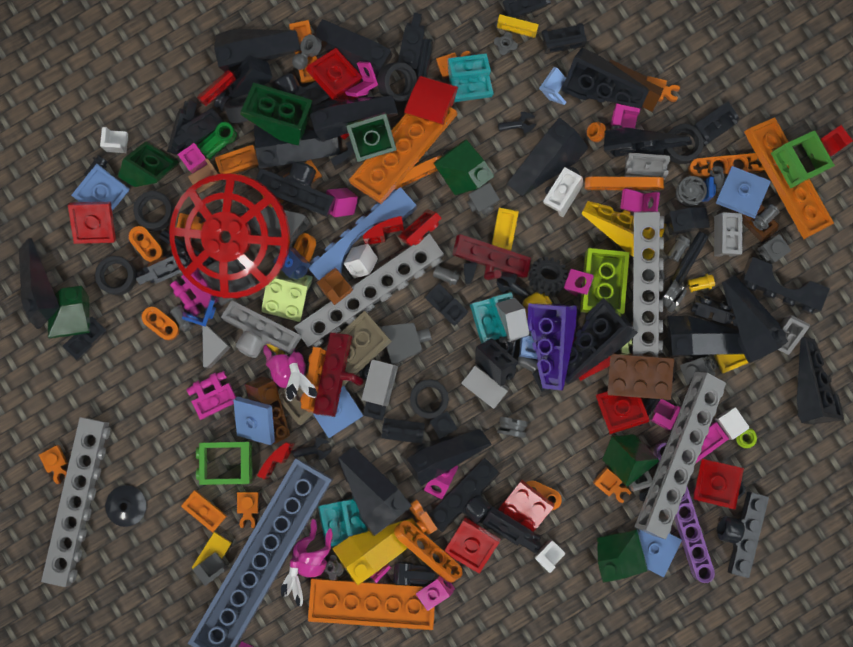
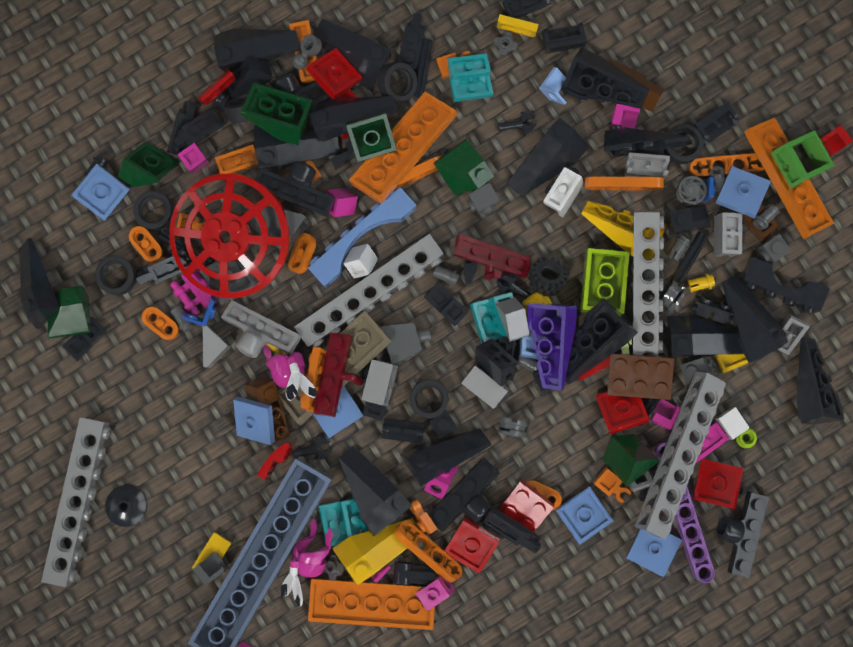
orange plate [39,445,68,484] -> none
red plate [68,201,116,244] -> none
white panel [100,127,128,153] -> none
orange plate [181,490,227,533] -> none
dark pink plate [186,371,236,420] -> none
medium nougat bracket [188,158,222,194] -> none
bright green window [196,442,252,485] -> none
green piece [198,122,237,160] -> none
orange plate [237,492,259,528] -> none
yellowish green bracket [261,268,313,322] -> none
dark blue brick [273,247,311,280] -> none
dark orange panel [316,268,353,305] -> none
dark pink bracket [345,61,378,97] -> none
red slope [363,216,404,245] -> none
red plate [398,209,442,246] -> none
red slope [404,76,458,125] -> none
yellow tile [492,208,519,251] -> none
white panel [533,539,565,573] -> none
dark pink bracket [564,269,594,296] -> none
orange plate [587,122,606,142] -> none
dark green slope [597,529,648,583] -> none
dark pink bracket [620,189,660,212] -> none
orange plate [646,76,680,102] -> none
none -> medium blue plate [556,486,613,545]

